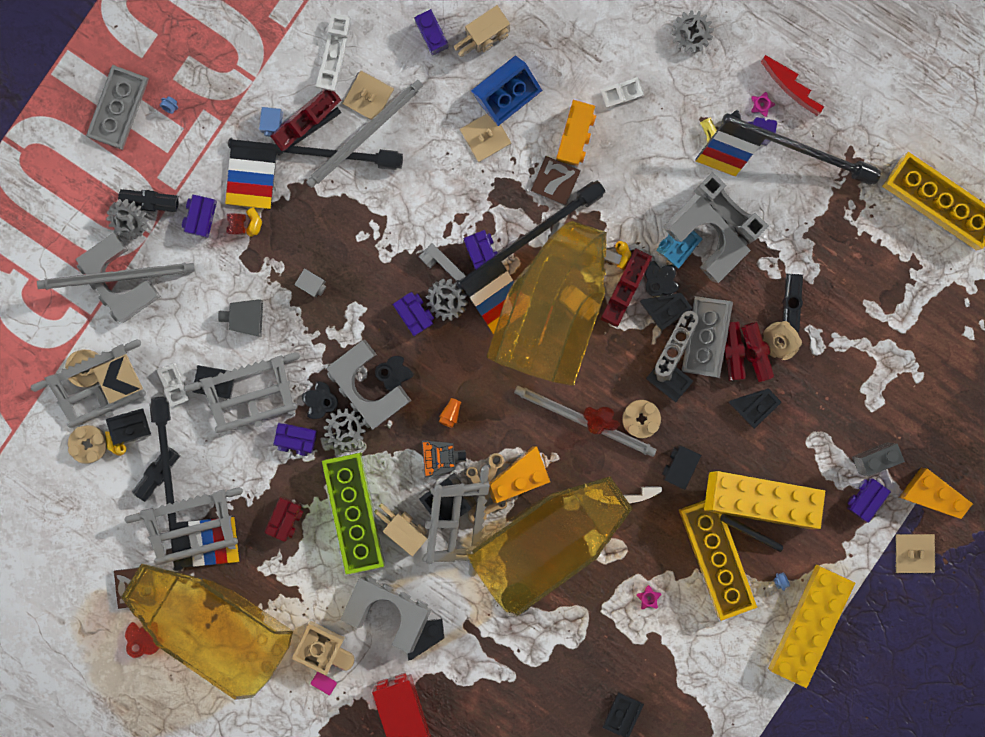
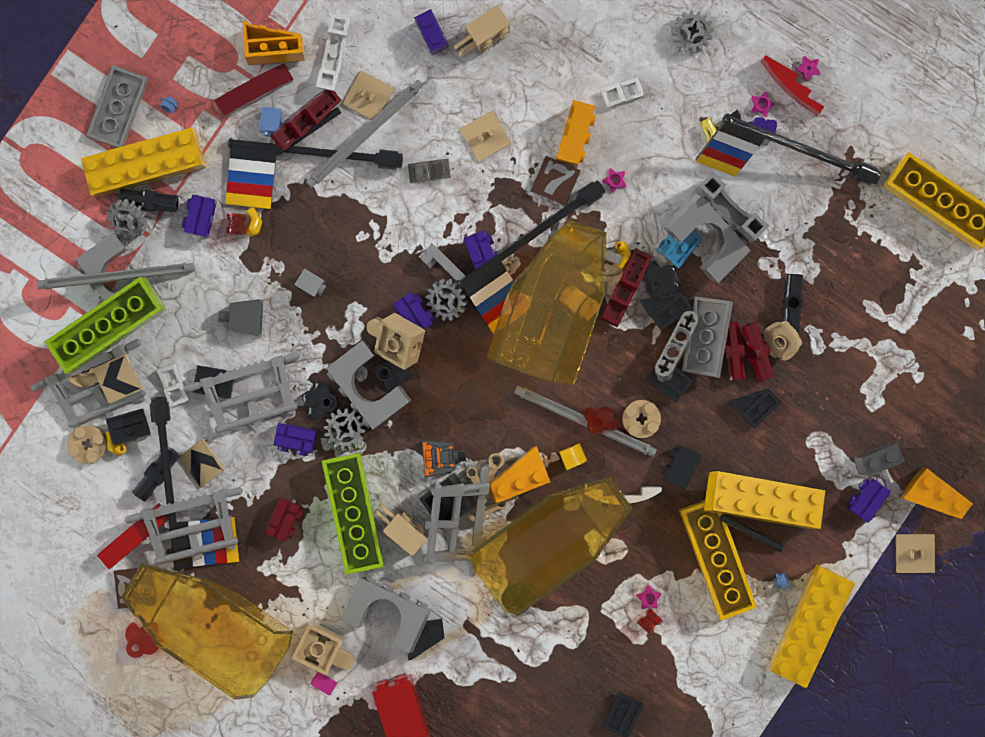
orange cone [439,398,461,428] -> none
blue slope [471,55,543,126] -> none
none -> lime brick [44,277,167,374]
none -> yellow brick [81,127,206,198]
none -> red slope [97,503,168,570]
none -> tan piece [179,438,225,488]
none -> dark red slope [214,63,294,117]
none -> light orange wedge [243,21,305,65]
none -> tan brick [367,313,425,370]
none -> clear smoke slope [408,159,451,183]
none -> yellow brick [559,443,587,470]
none -> dark pink plate [602,168,627,193]
none -> clear red wheel [637,608,663,635]
none -> dark pink plate [796,56,820,81]

